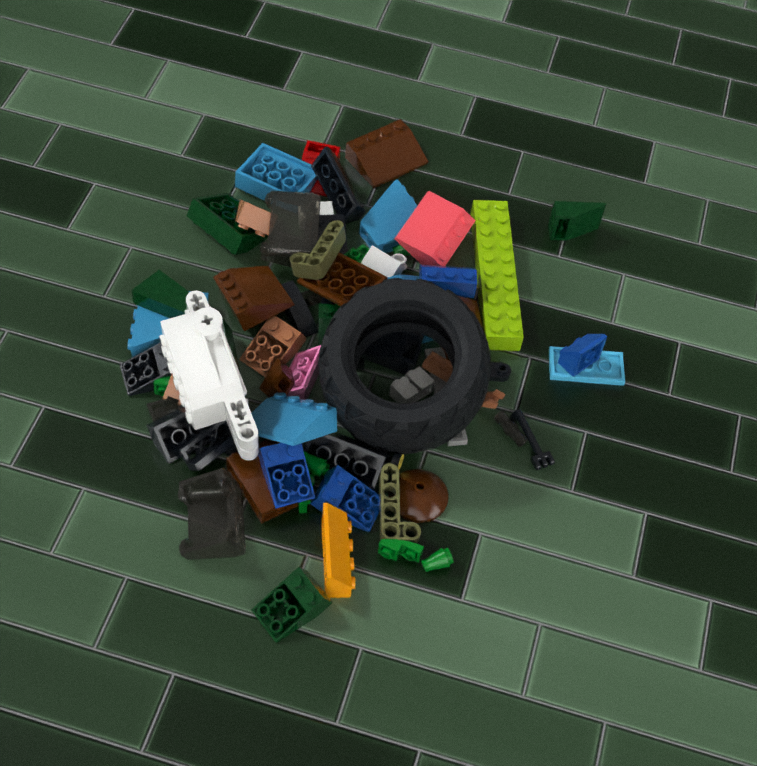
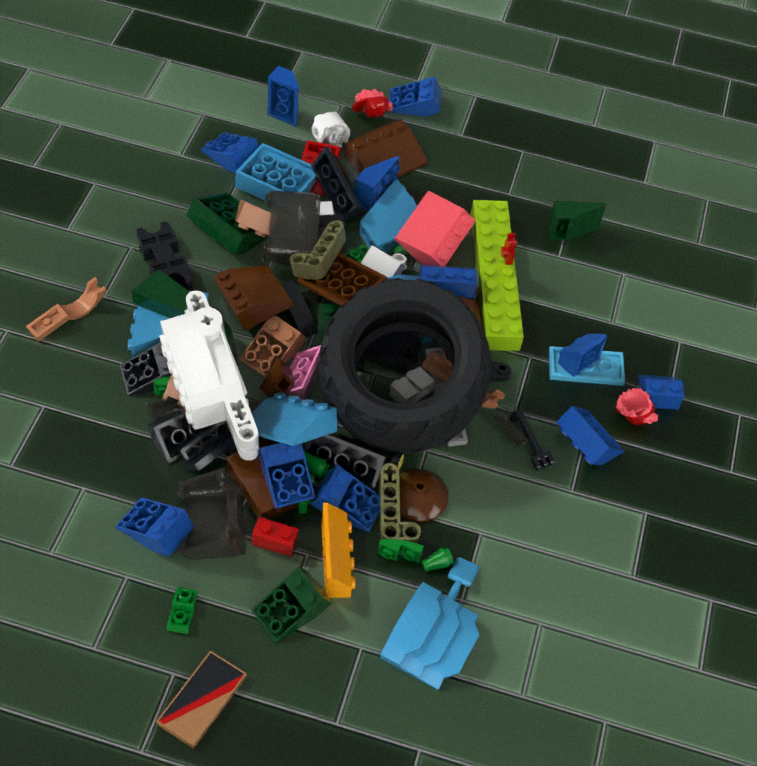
none -> nougat piece [26,277,107,342]
none -> blue slope [115,497,195,557]
none -> black piece [137,221,192,290]
none -> tile [156,651,247,749]
none -> green slope [167,587,198,634]
none -> blue slope [201,132,259,173]
none -> red brick [252,517,299,557]
none -> blue slope [268,66,299,127]
none -> white brick [312,112,350,147]
none -> red hair [352,89,393,118]
none -> blue slope [355,156,400,211]
none -> dark azure slope [380,582,480,690]
none -> blue slope [388,77,442,116]
none -> dark azure piece [447,557,479,601]
none -> red plate [501,233,517,265]
none -> blue slope [557,406,624,466]
none -> coral hair [616,388,658,425]
none -> blue slope [638,375,684,410]

